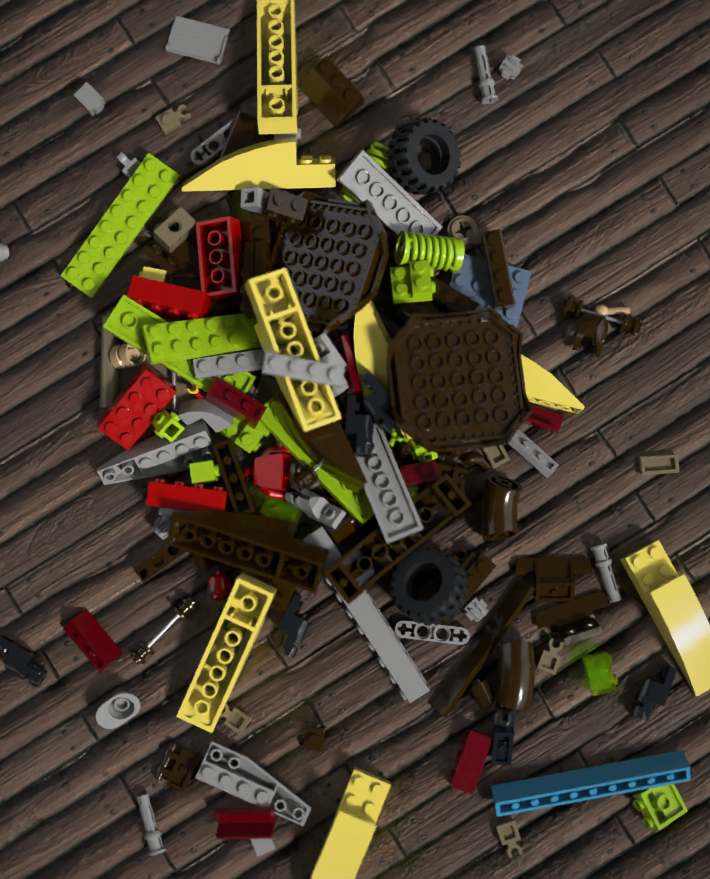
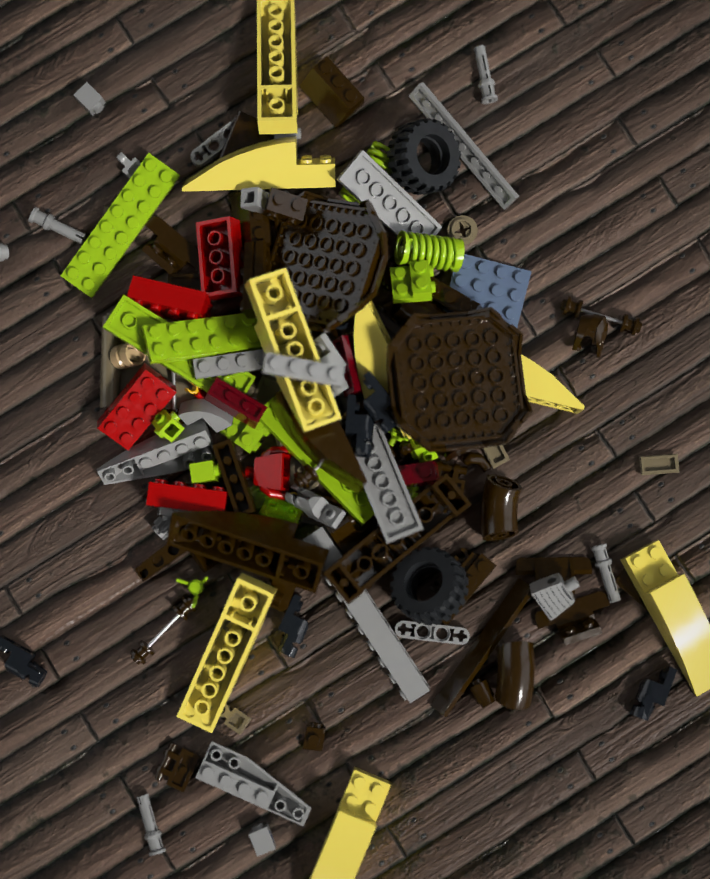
dark red panel [63,610,123,673] -> none
light grey piece [96,690,140,729] -> none
light yellow brick [139,267,168,283] -> none
dark tan brick [153,206,197,253] -> none
dark tan plate [155,104,191,135] -> none
light grey piece [166,16,230,65] -> none
red head [207,571,232,601] -> none
dark red panel [214,807,277,839] -> none
dark red brick [448,728,493,795] -> none
light grey gear [463,597,489,623] -> none
dark brown brick [481,229,516,311] -> none
black plate [491,702,515,766] -> none
dark azure brick [491,750,690,817] -> none
dark tan plate [496,819,522,858] -> none
light grey gear [499,55,523,80] -> none
light grey plate [508,429,559,478] -> none
dark red panel [524,404,564,434] -> none
dark tan plate [536,638,564,675] -> none
clear neon green brick [581,651,618,696] -> none
tan bar [594,305,630,316] -> none
lime plate [633,784,688,831] -> none
none -> light grey pin [28,207,86,245]
none -> lime plant [175,576,208,608]
none -> light grey plate [409,82,519,210]
none -> light grey torso [529,573,580,620]

